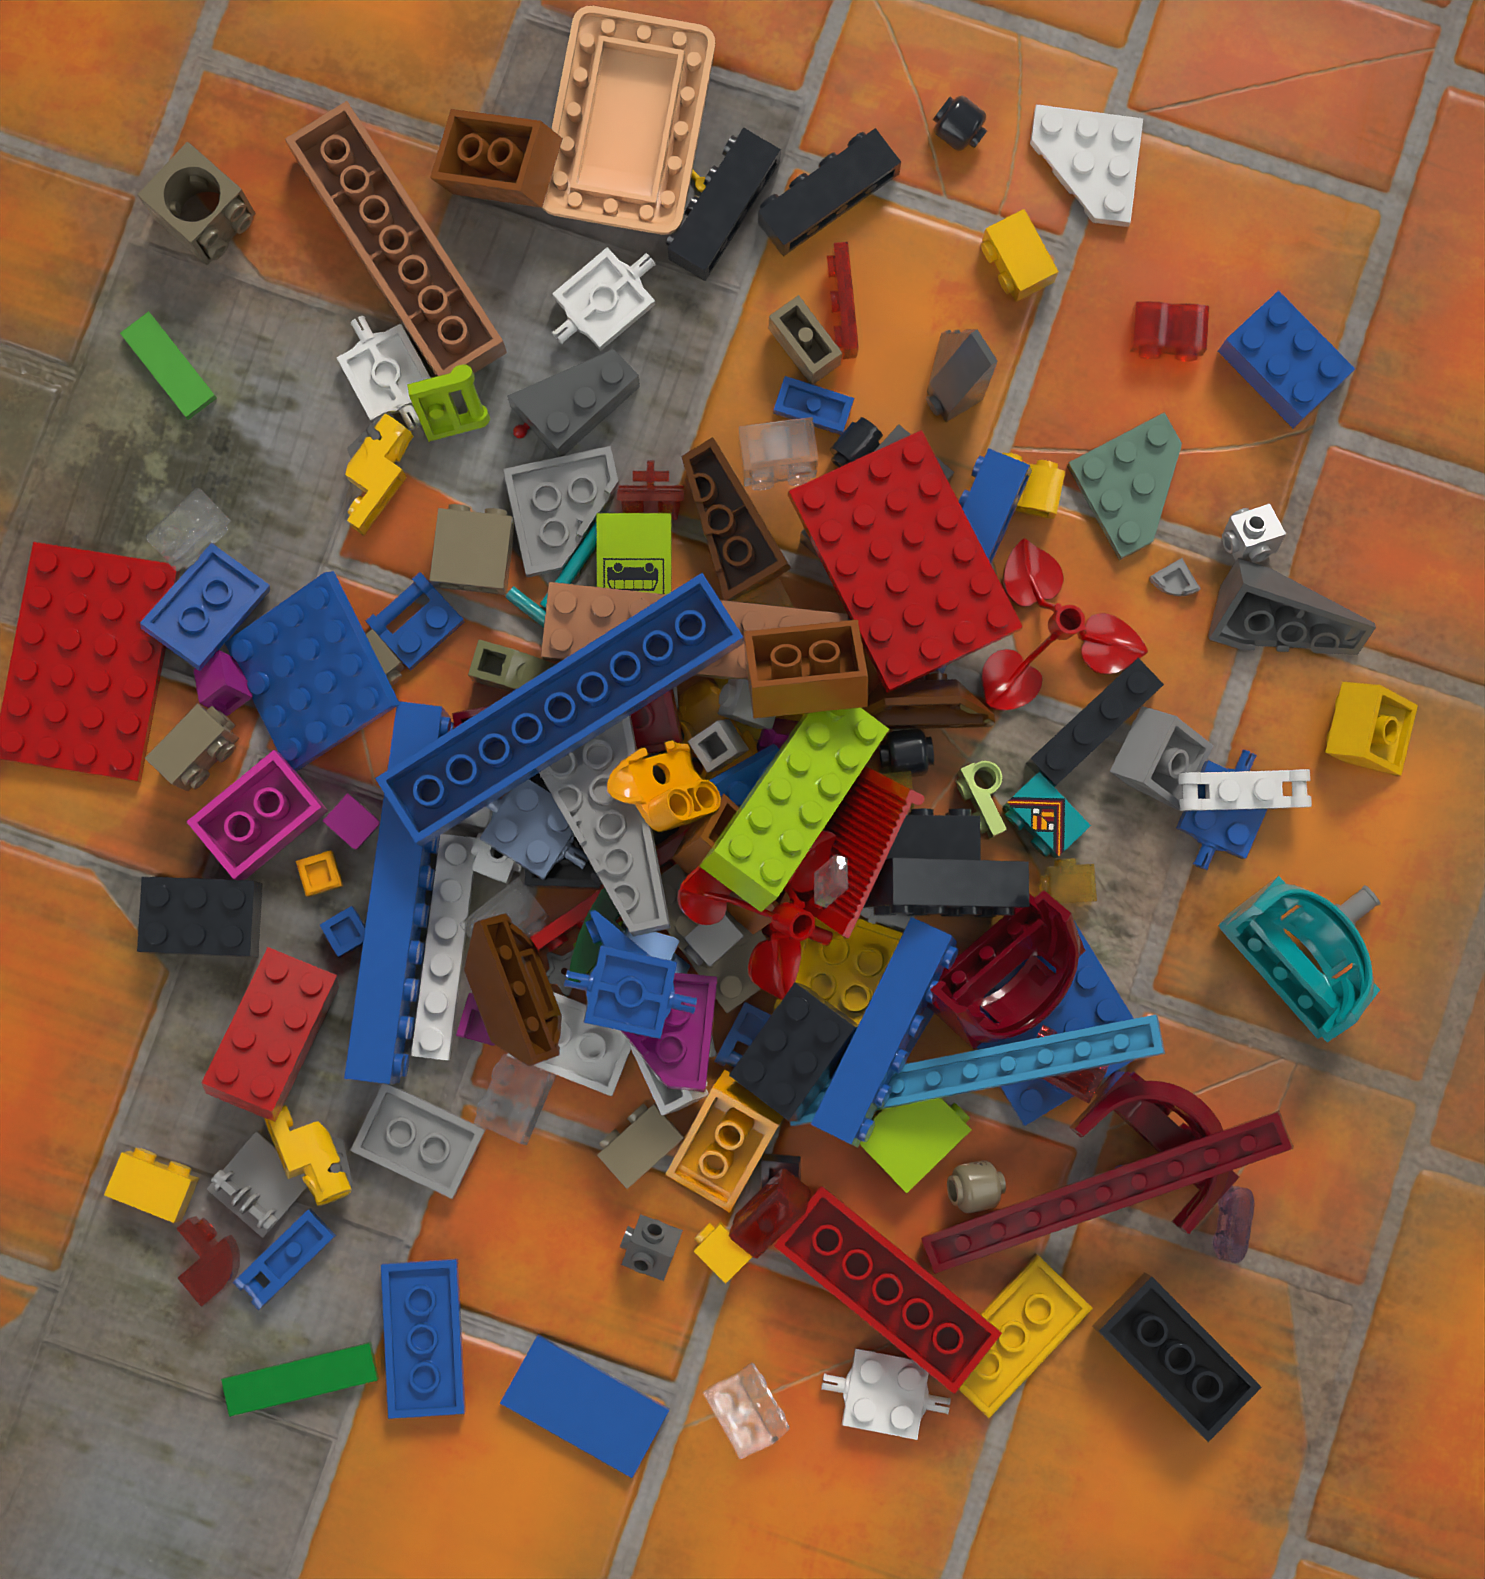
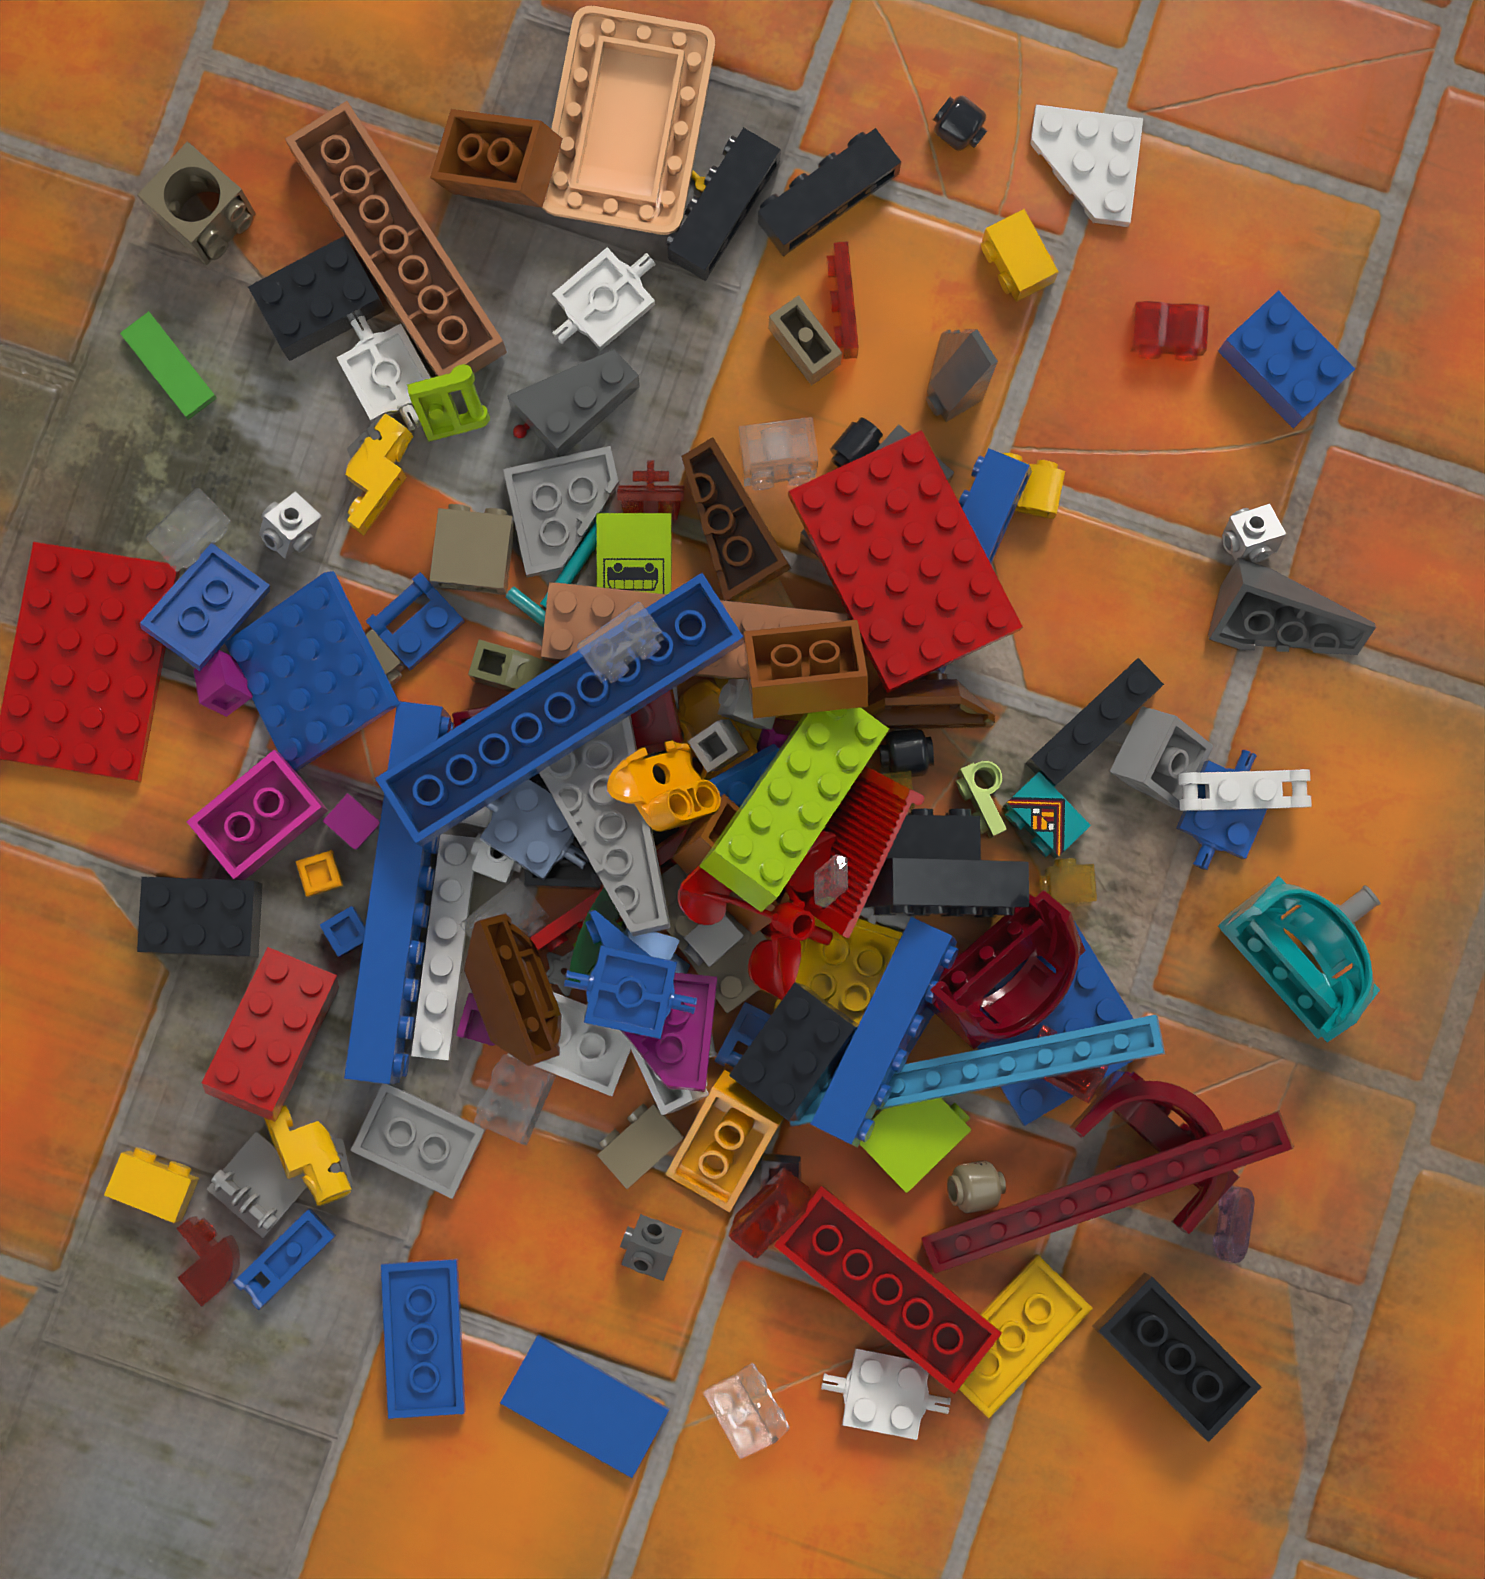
dark tan brick [145,703,239,791] -> none
green tile [221,1342,379,1417] -> none
yellow brick [694,1221,753,1284] -> none
blue plate [773,376,854,435] -> none
red plant [981,538,1148,711] -> none
sand green plate [1067,412,1182,560] -> none
light grey tile [1149,558,1201,596] -> none
yellow slope [1325,682,1418,776] -> none
none -> black brick [248,235,385,361]
none -> light grey brick [259,491,322,559]
none -> clear bracket [577,602,664,683]

